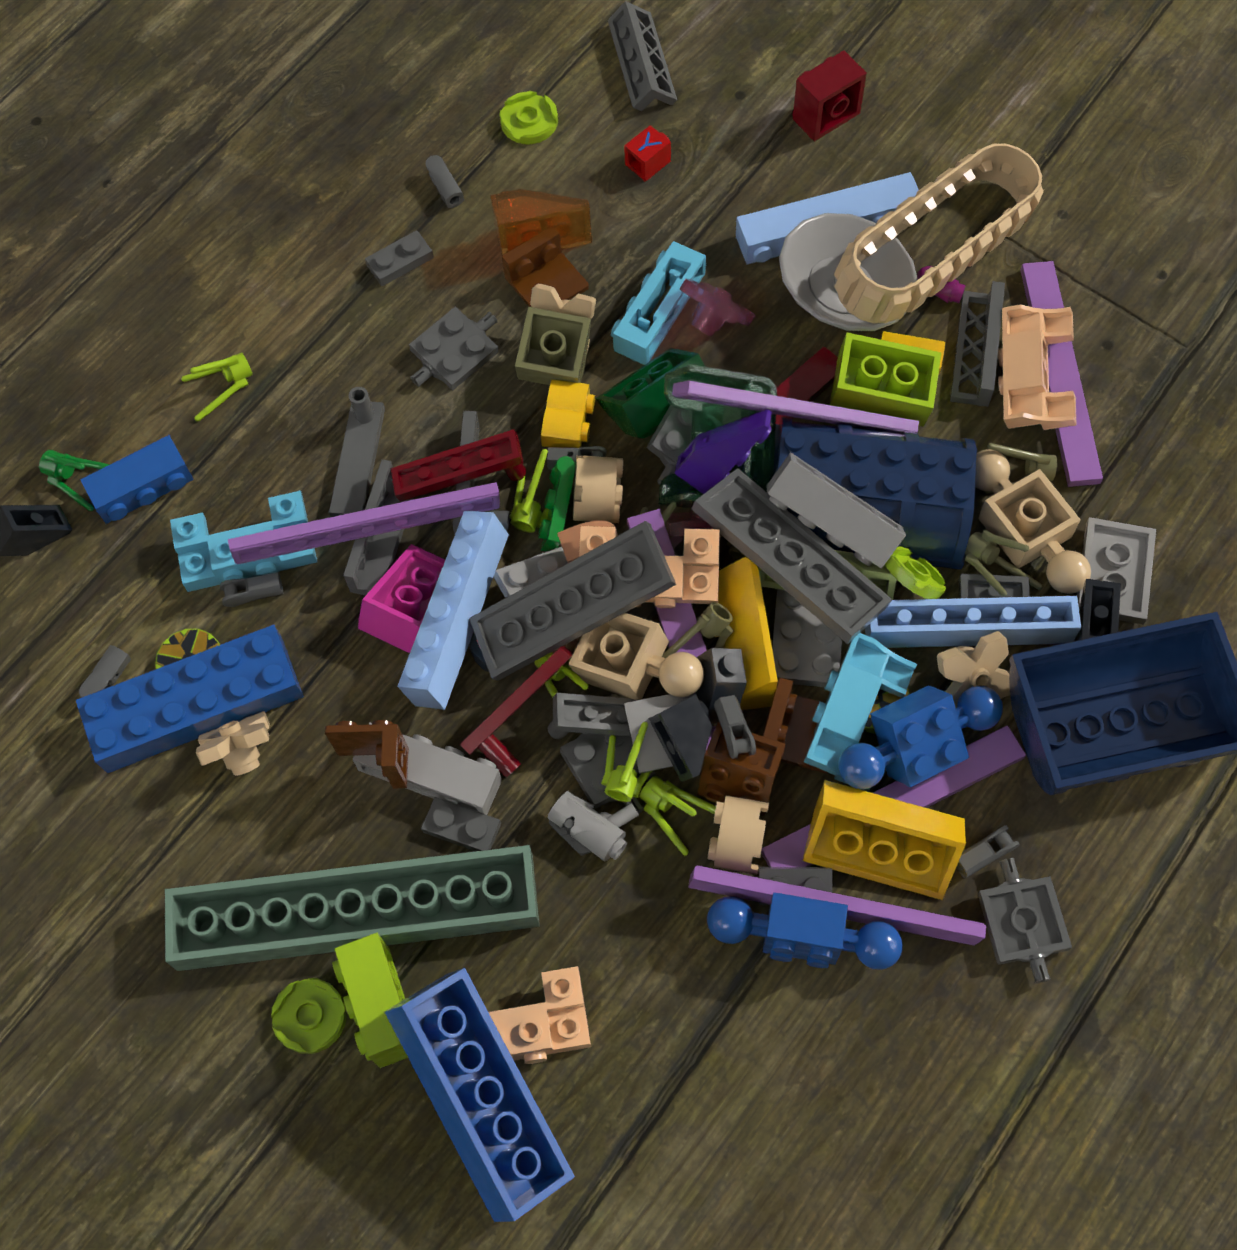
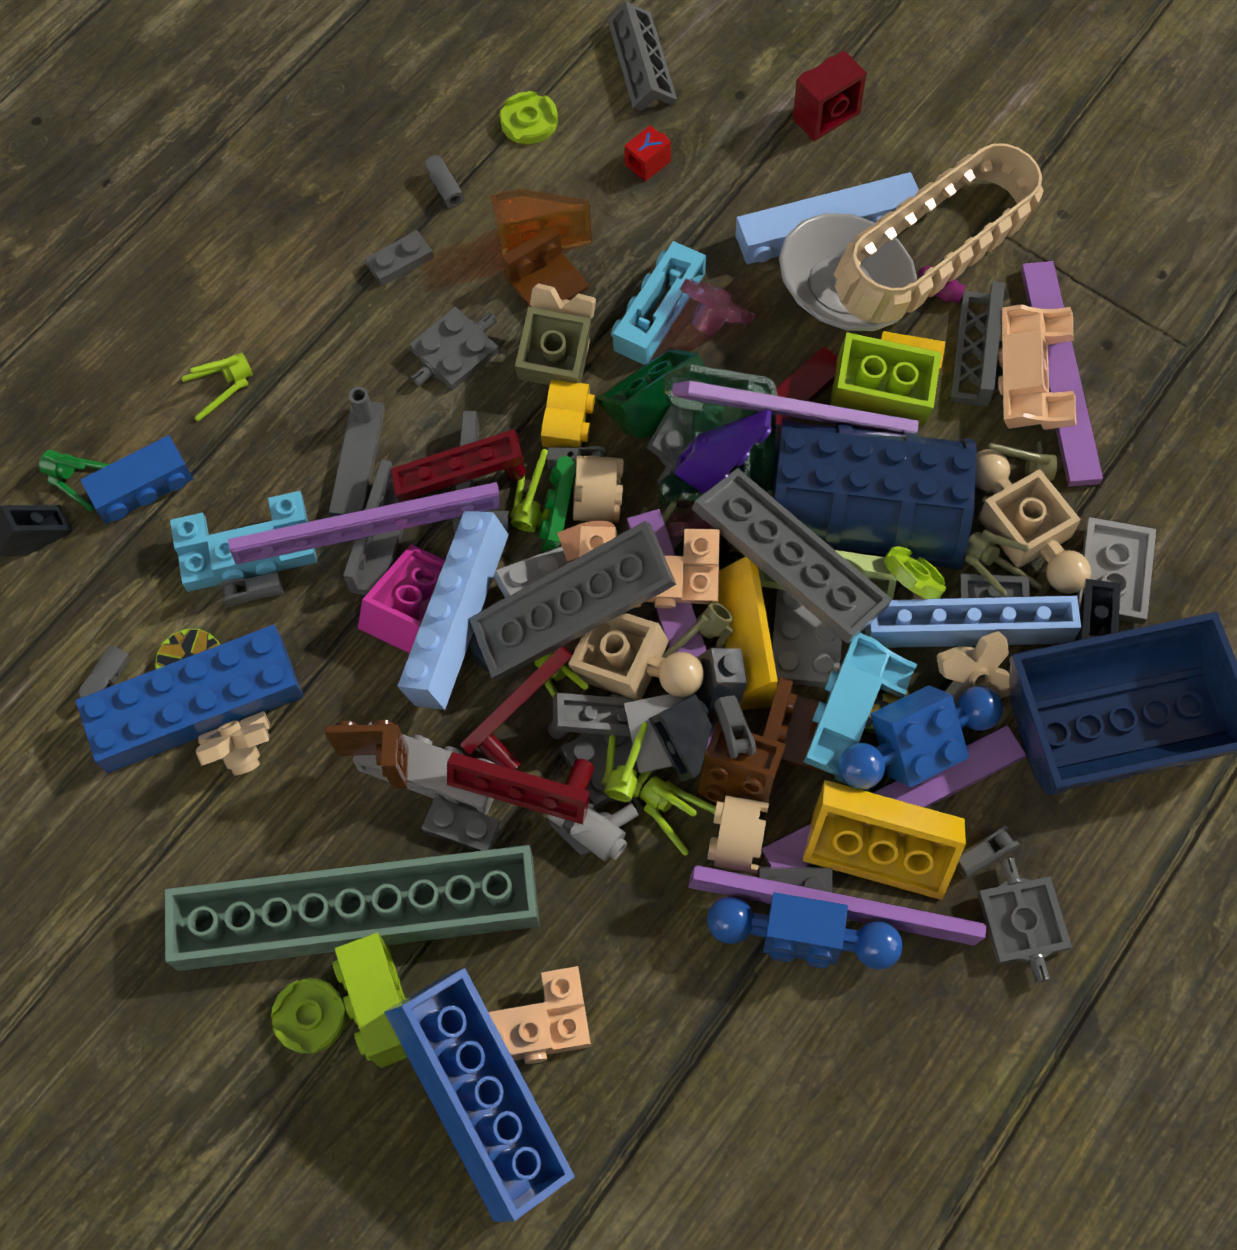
light grey brick [767,452,906,569] -> none
none -> dark red piece [447,752,594,825]

